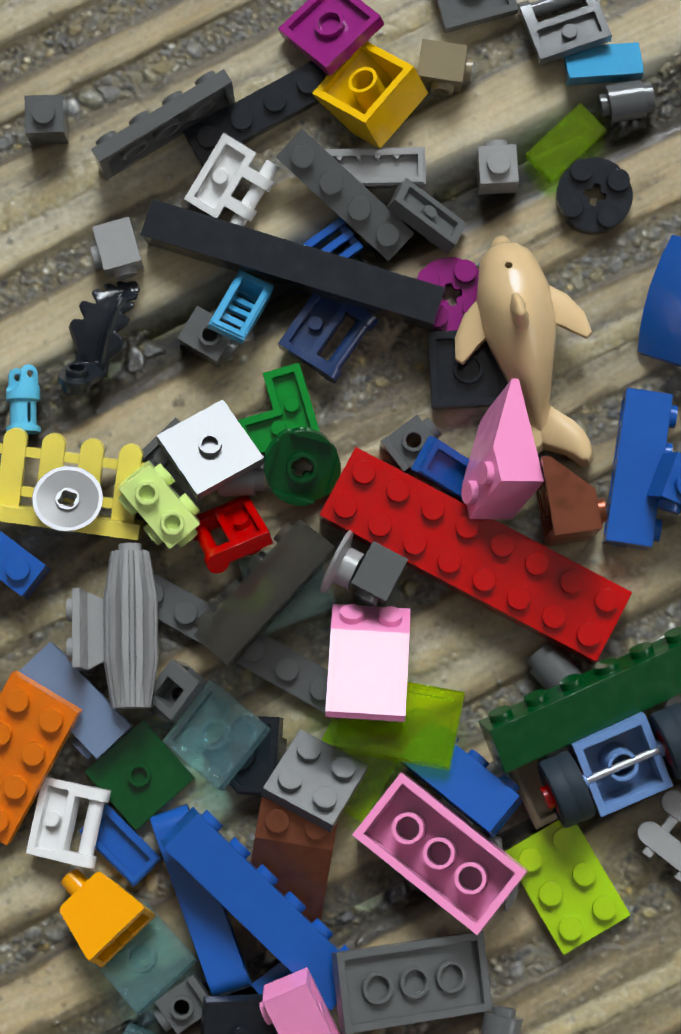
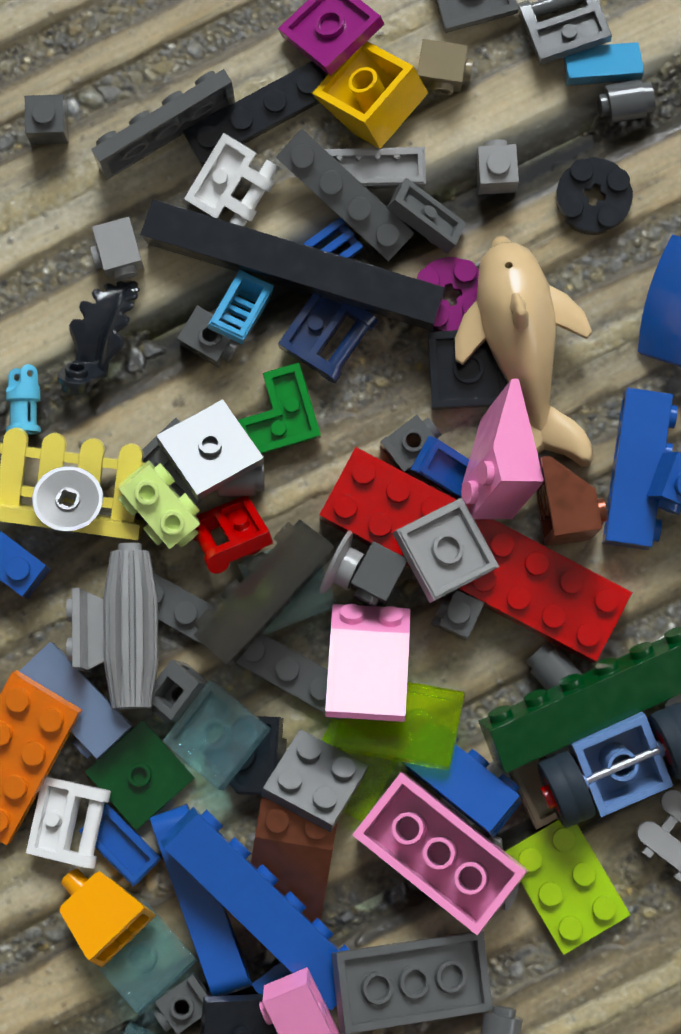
dark green plate [263,427,341,506] -> none
clear neon green tile [525,103,606,184] -> none
none -> light grey tile [392,498,499,603]
none -> dark grey brick [431,590,484,641]

